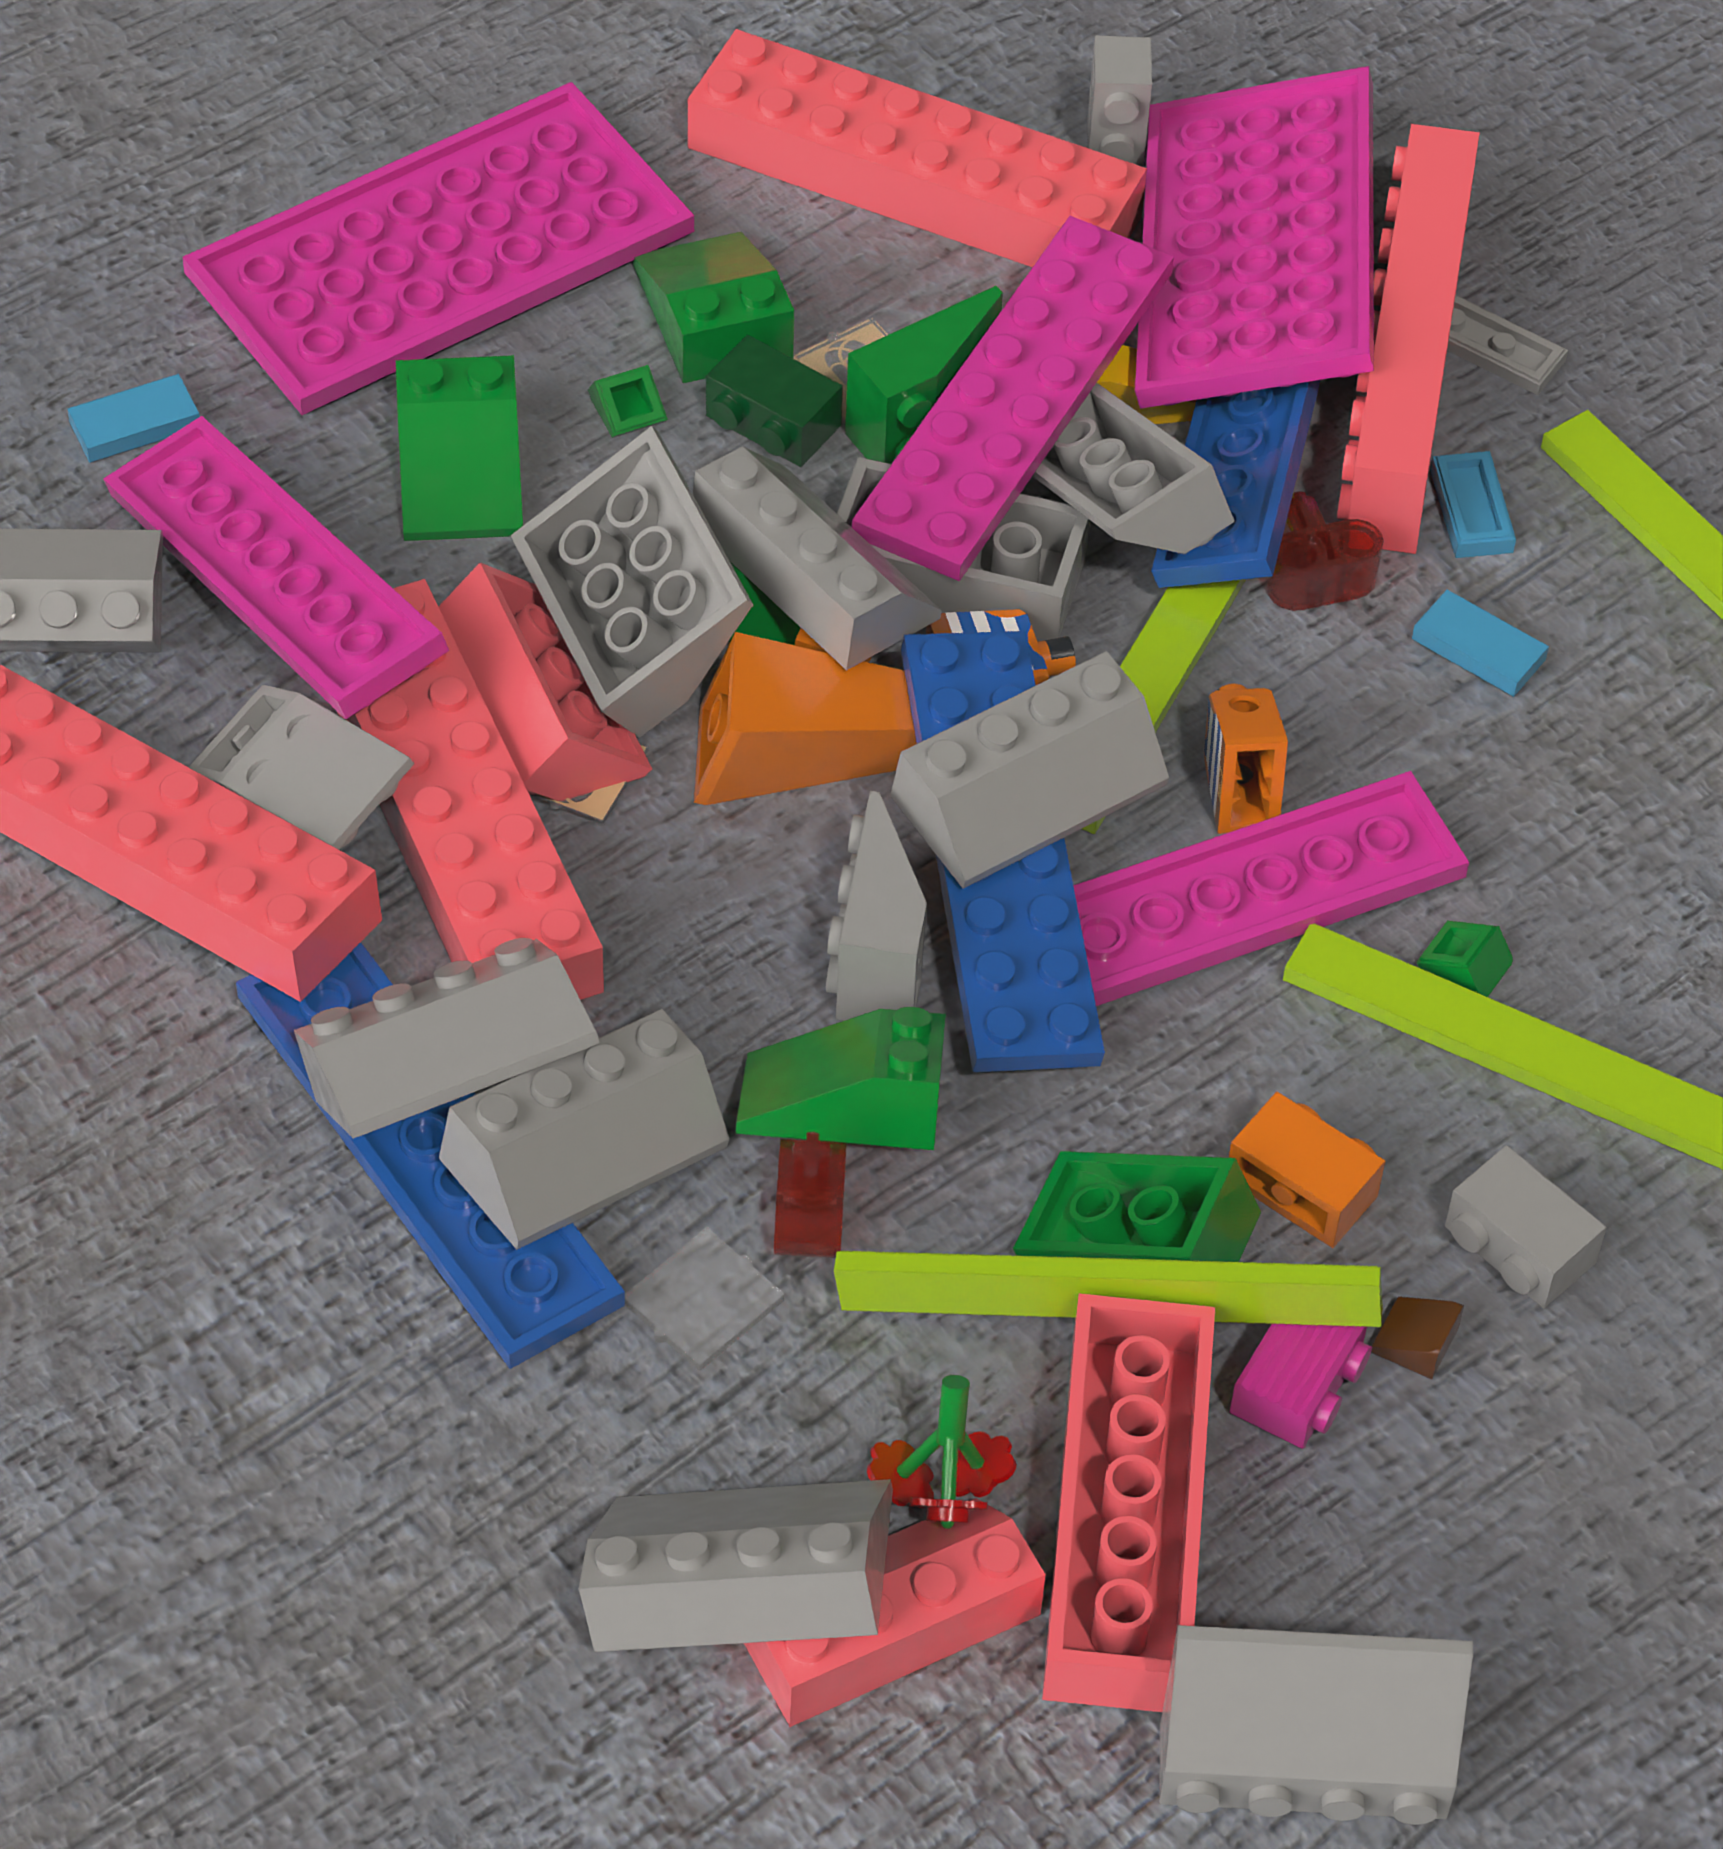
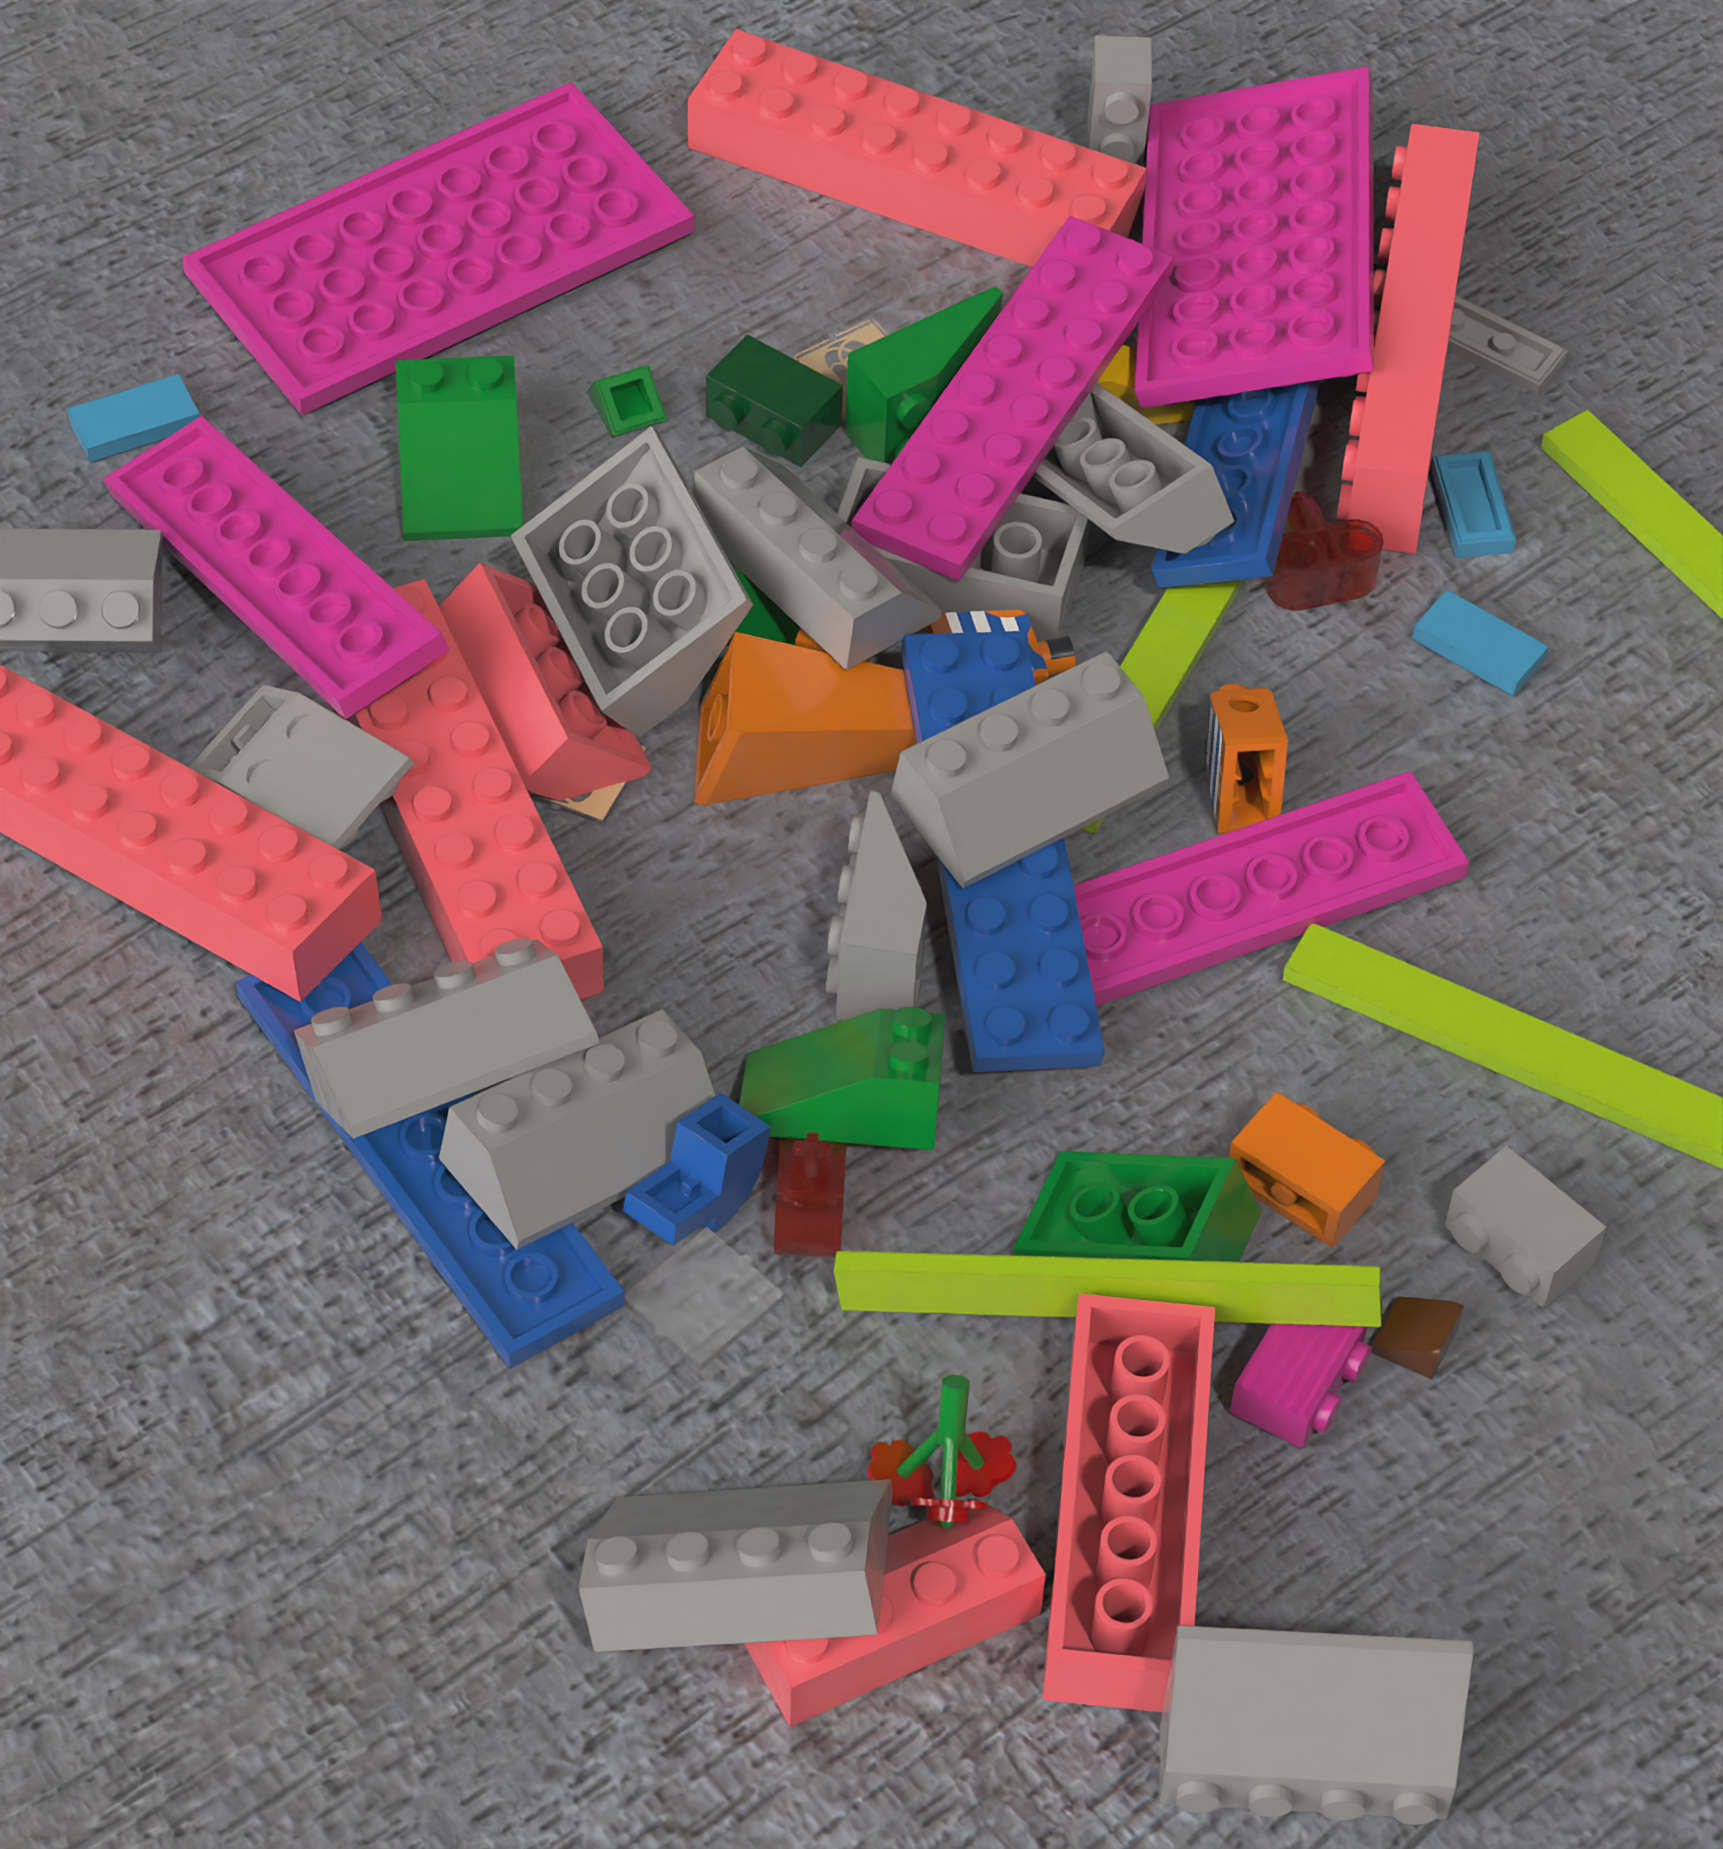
green slope [632,232,795,383] -> none
green slope [1416,920,1513,997] -> none
none -> blue brick [623,1093,771,1246]

